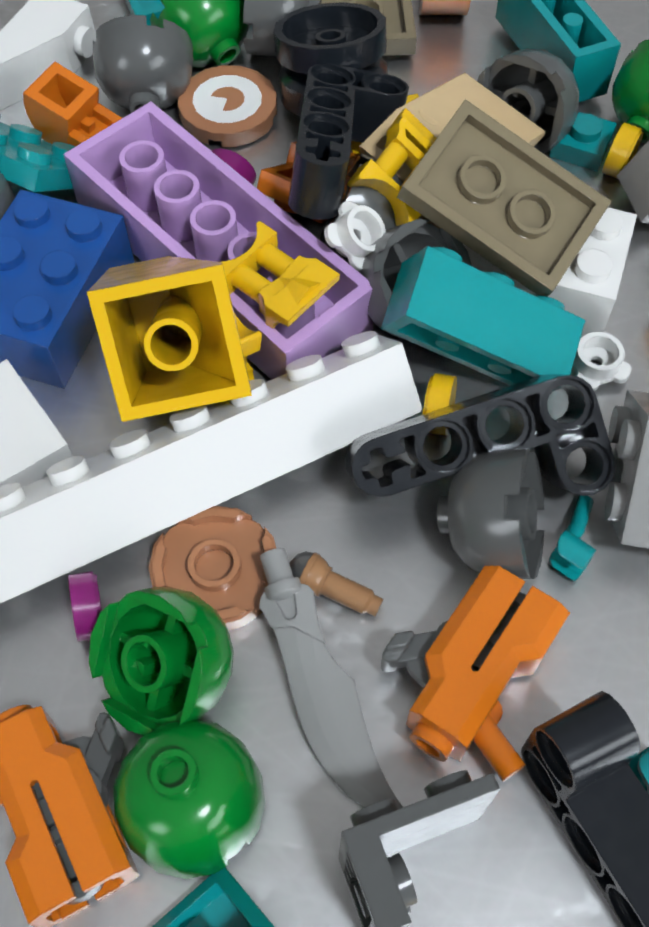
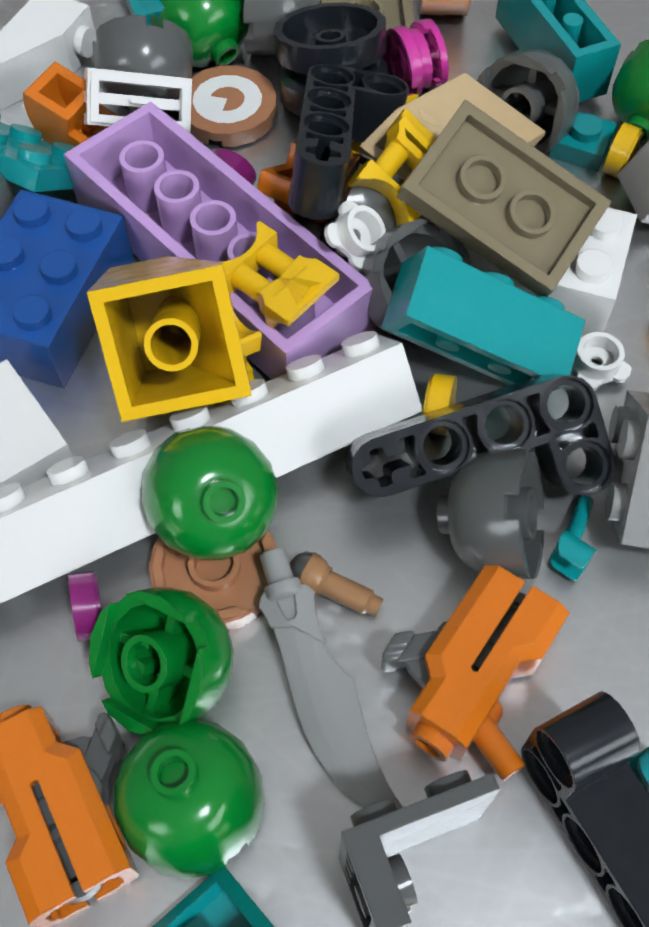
none -> white tile [84,68,192,133]
none -> green cylinder [141,425,279,561]
none -> dark pink wheel [383,18,449,95]

